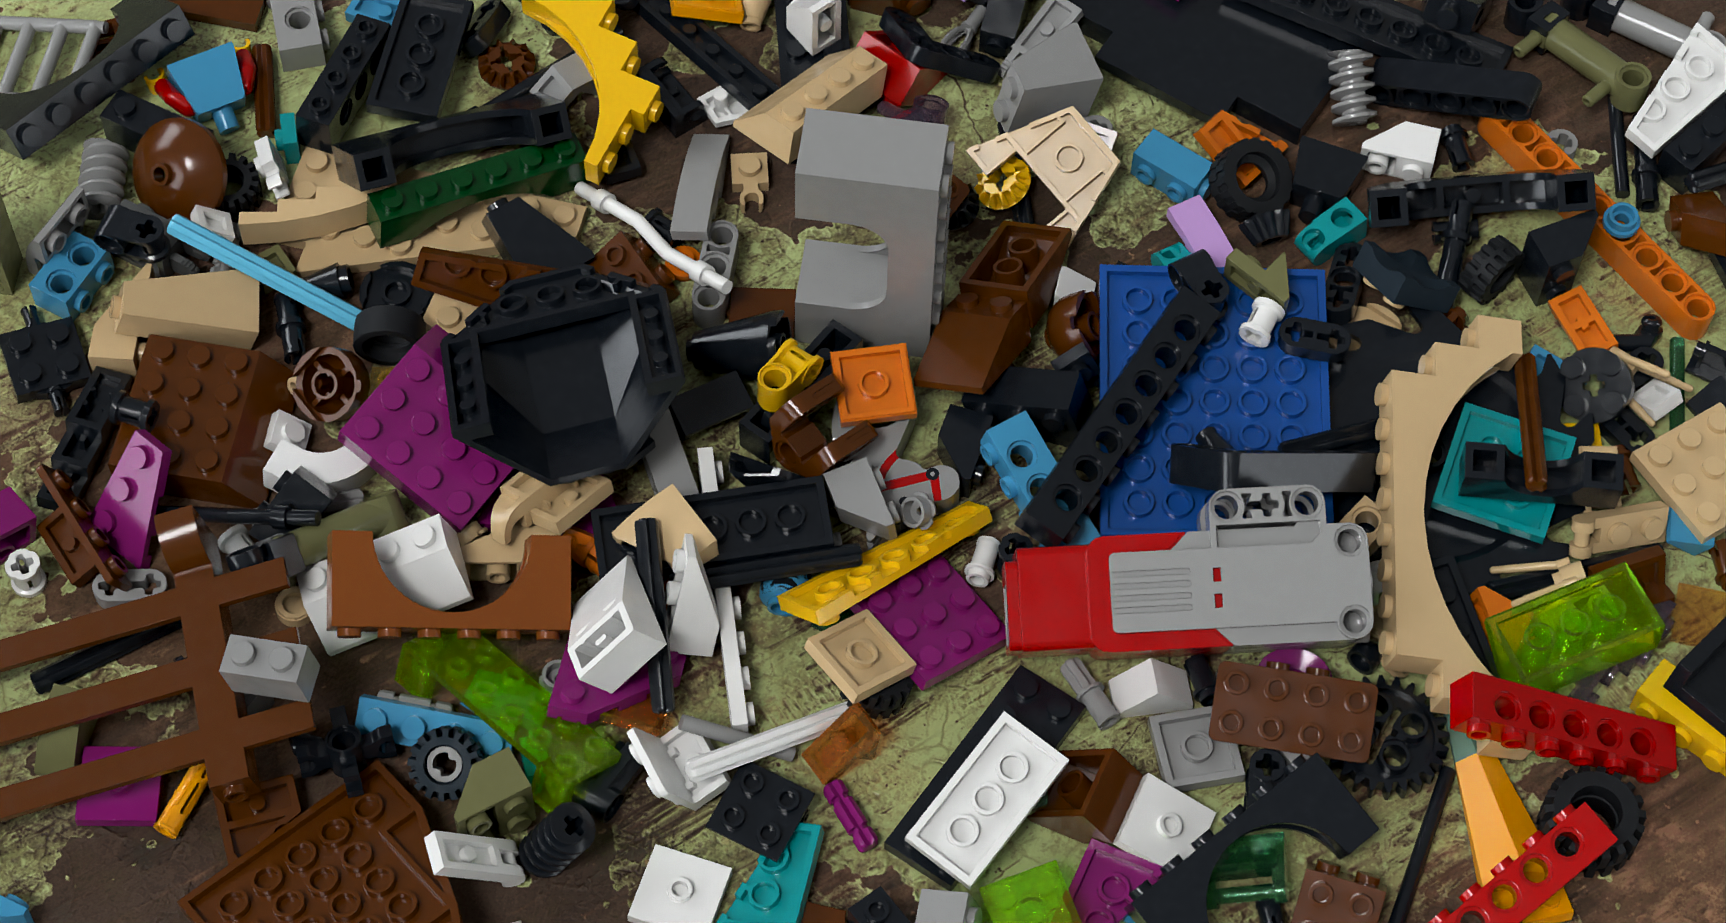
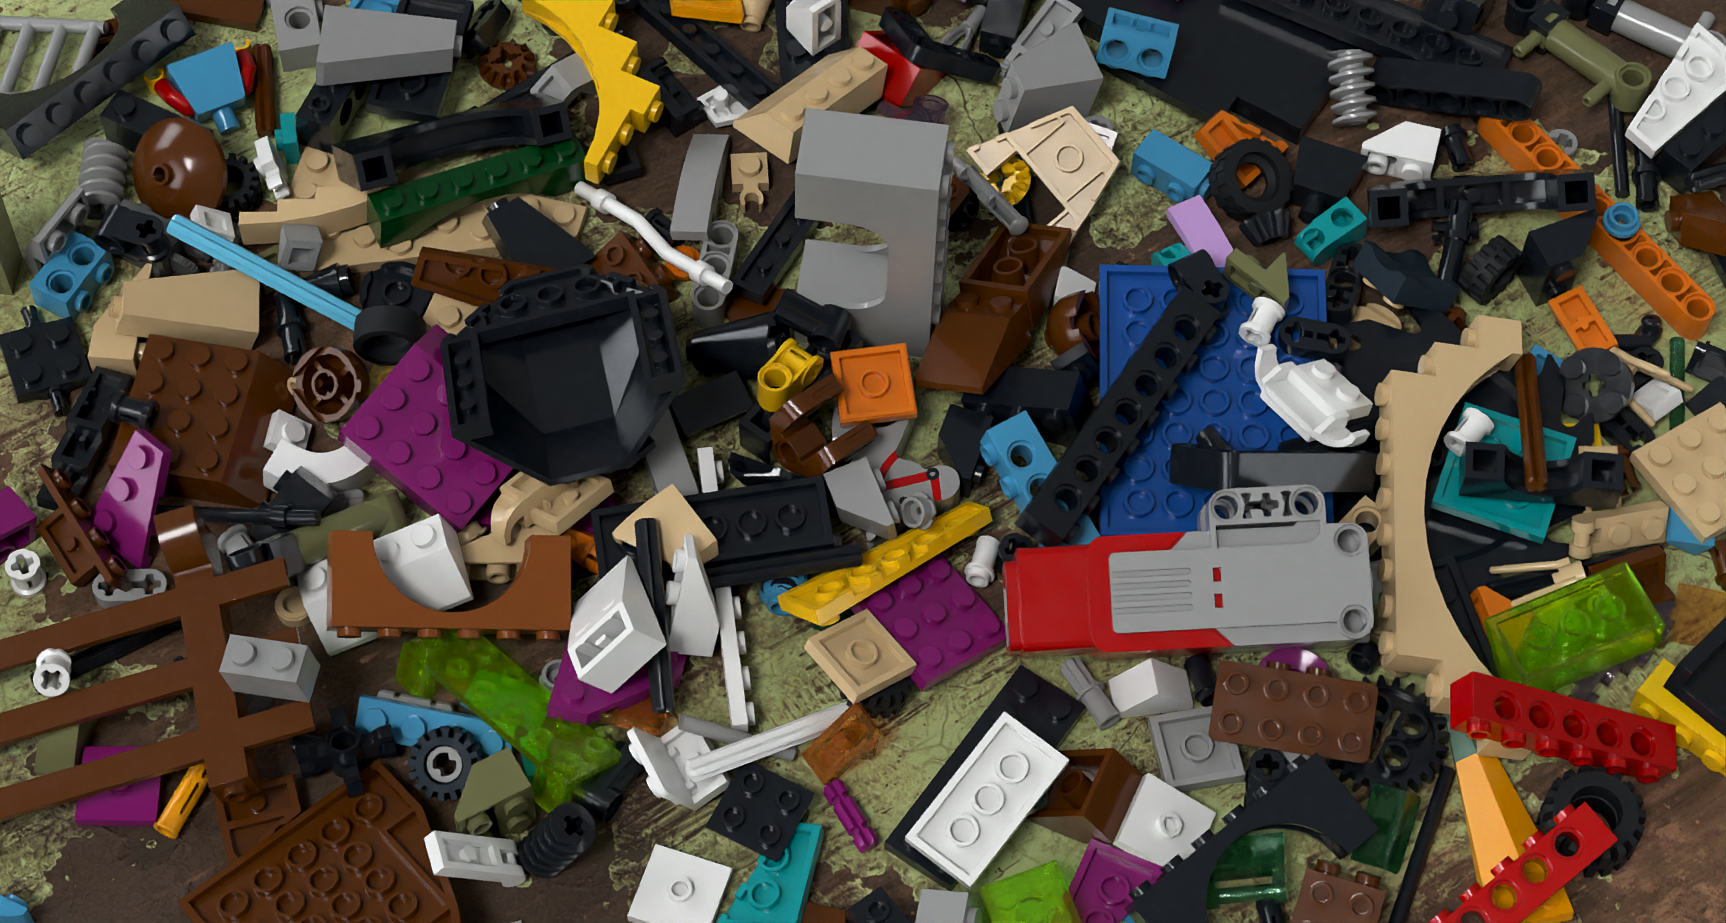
none -> white bush [33,648,72,697]
none -> light grey slope [277,223,323,271]
none -> light grey slope [316,5,463,86]
none -> black plate [731,190,821,305]
none -> black piece [772,288,852,355]
none -> light grey piece [953,156,1028,236]
none -> dark azure brick [1095,7,1179,79]
none -> white plate [1255,344,1373,447]
none -> clear green slope [1350,782,1421,874]
none -> white bush [1444,407,1494,457]

